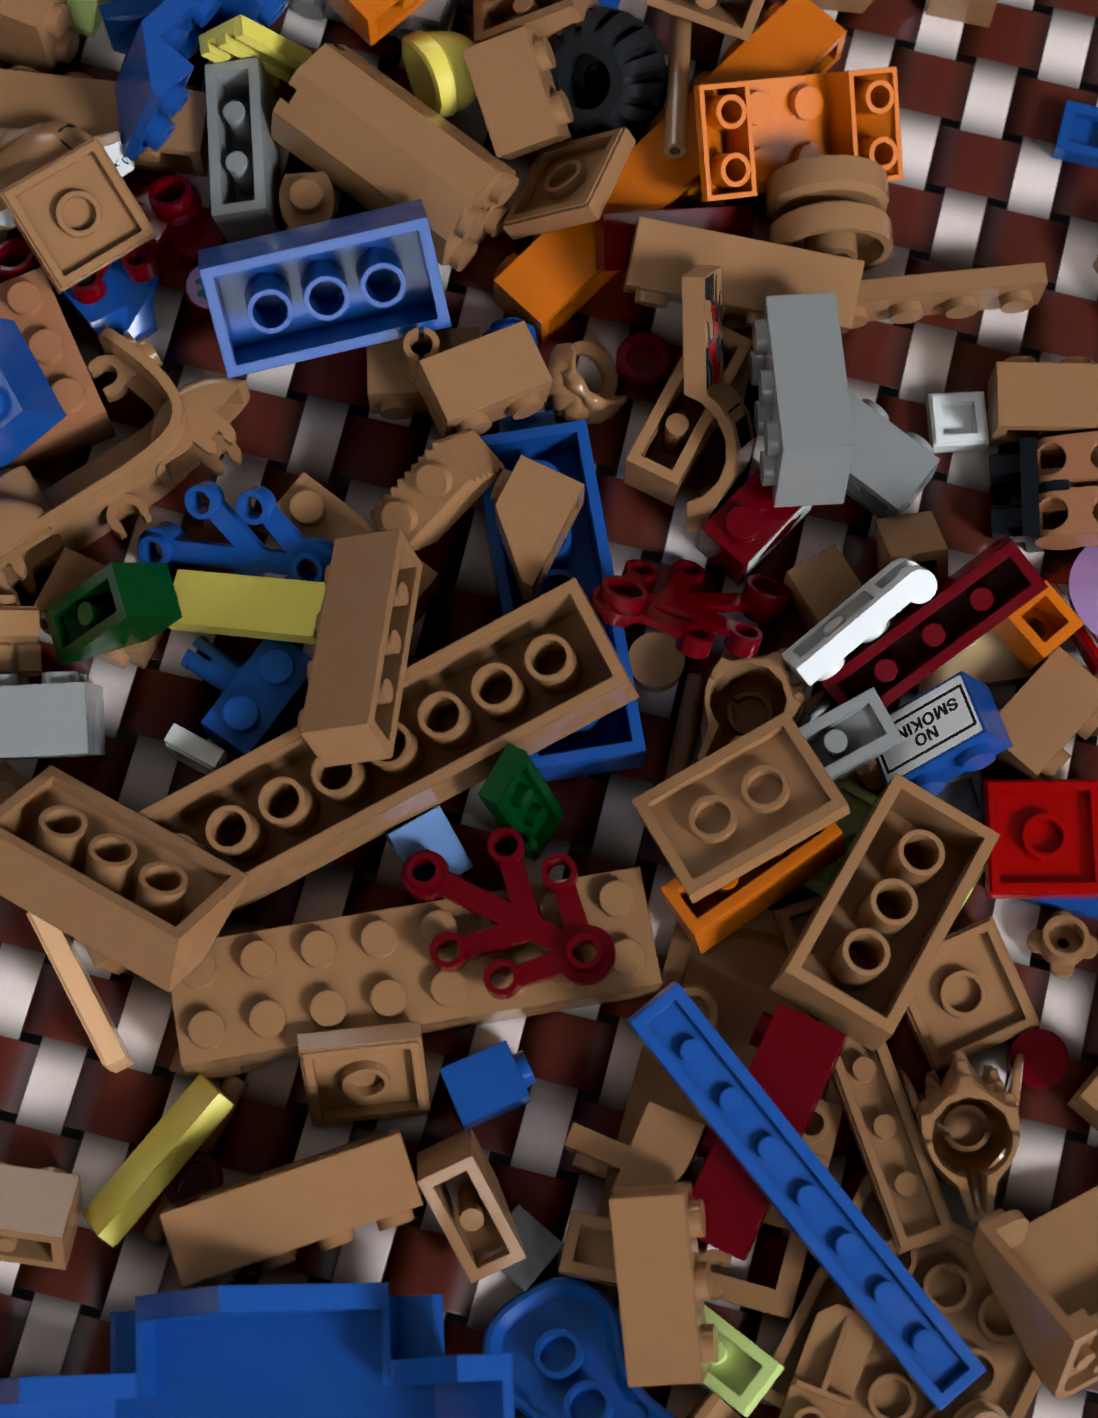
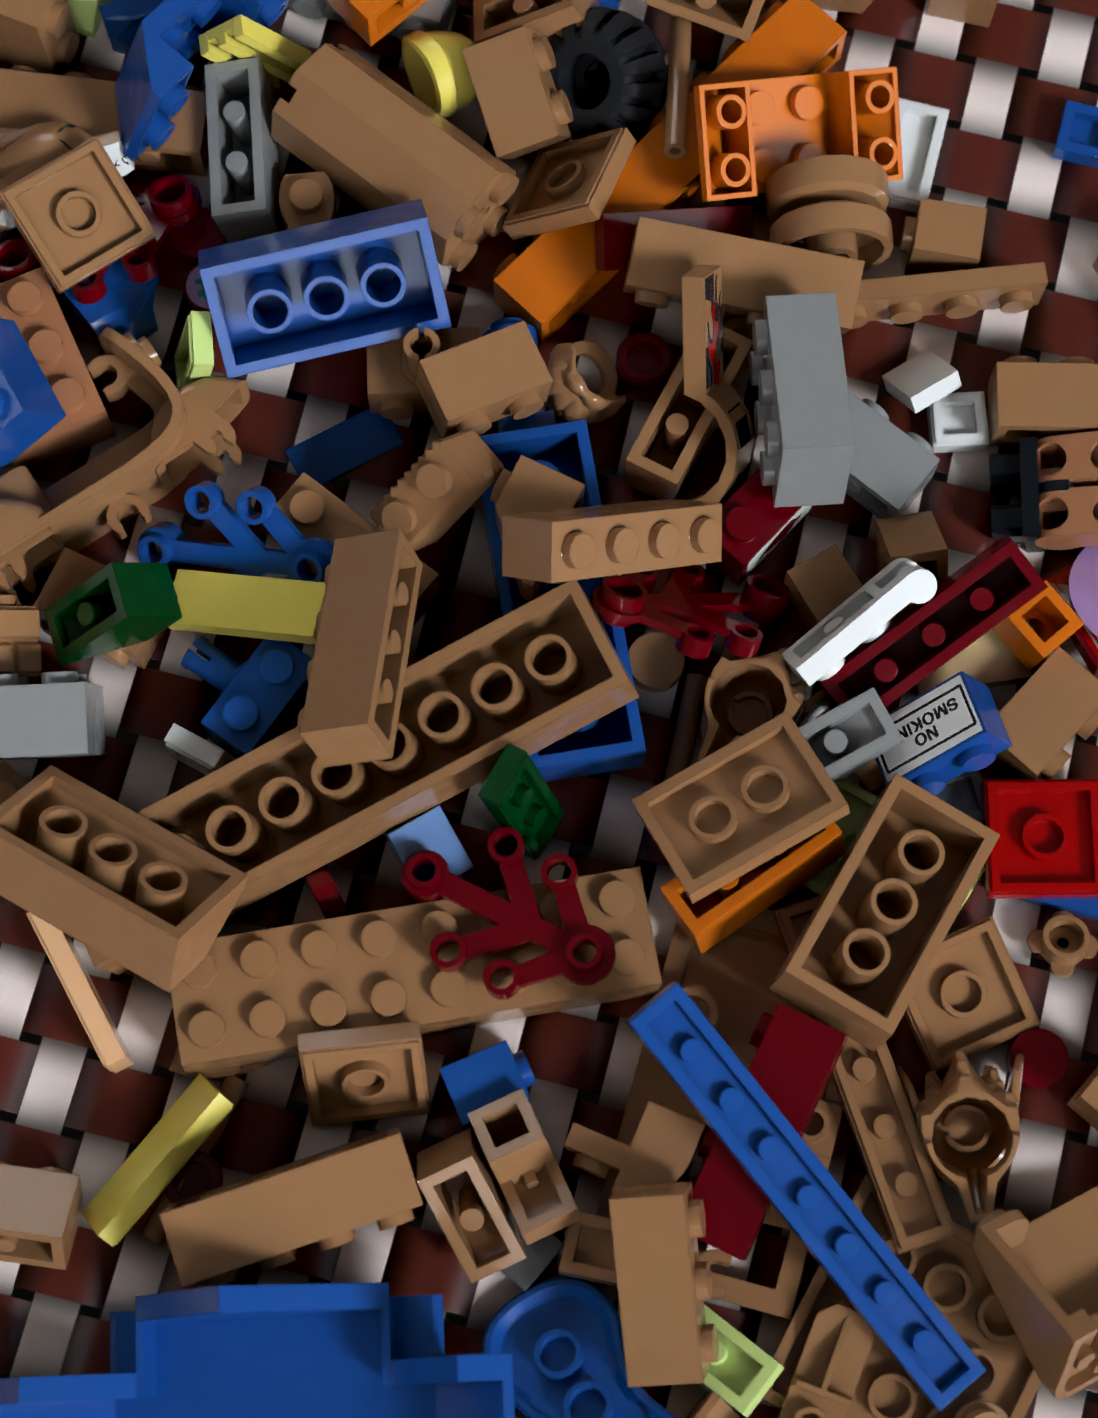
none -> yellowish green tile [174,311,214,389]
none -> blue sticker [285,408,404,485]
none -> dark red tile [305,865,348,919]
none -> medium nougat brick [467,1088,583,1245]
none -> medium nougat brick [502,498,722,583]
none -> white tile [882,349,962,413]
none -> white tile [888,98,950,213]
none -> medium nougat brick [899,198,987,274]

